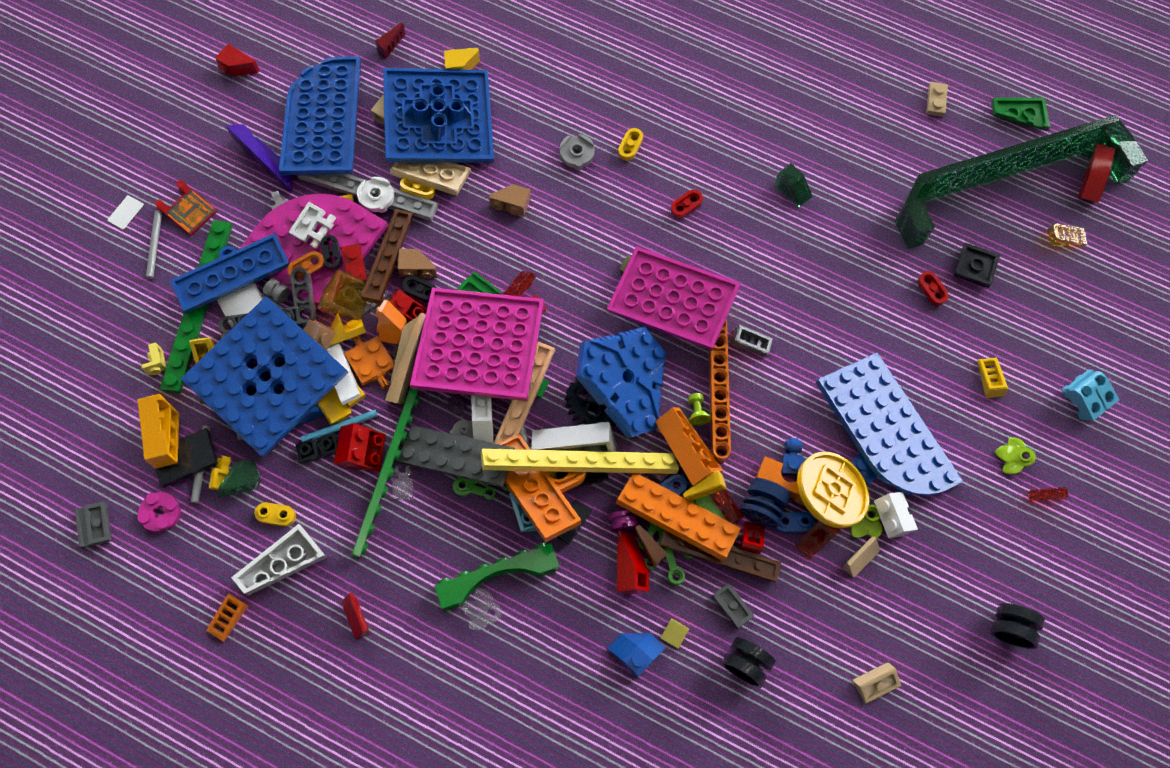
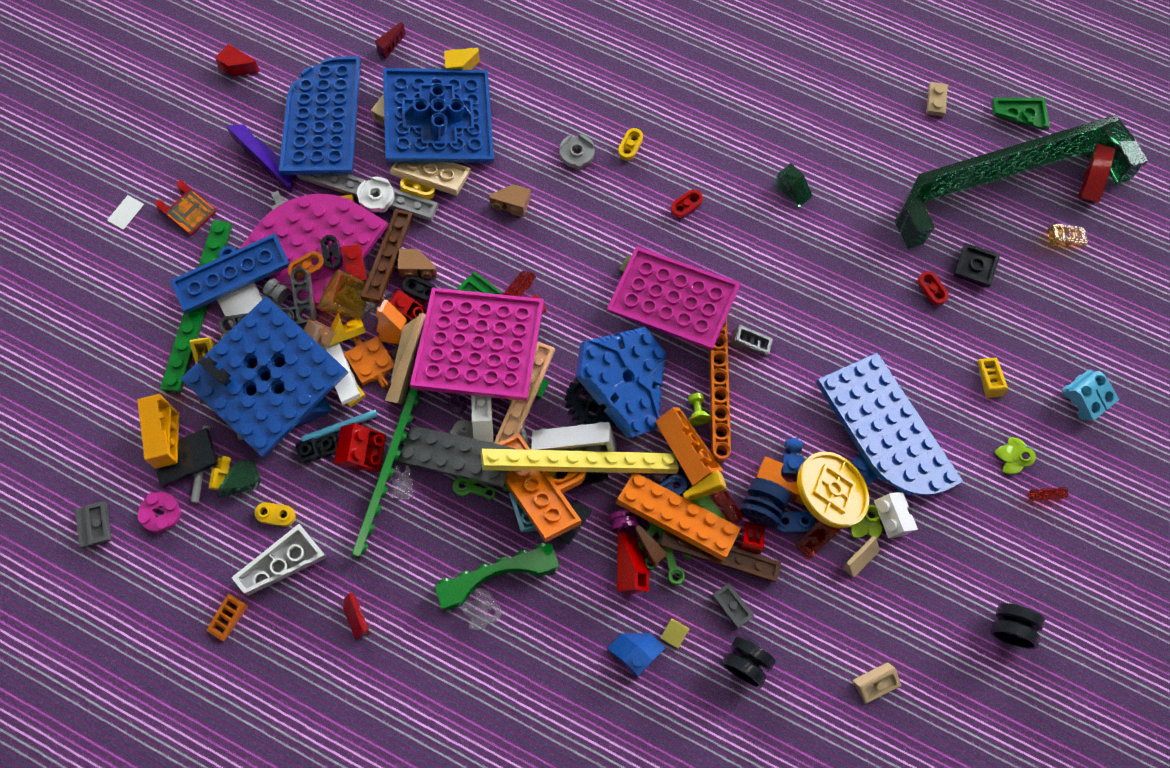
light yellow bracket [141,342,167,375] -> none
light grey bar [146,210,162,279] -> none
white plate [289,202,336,249] -> none
yellow slope [318,387,351,424] -> none
none -> black plate [197,356,232,387]

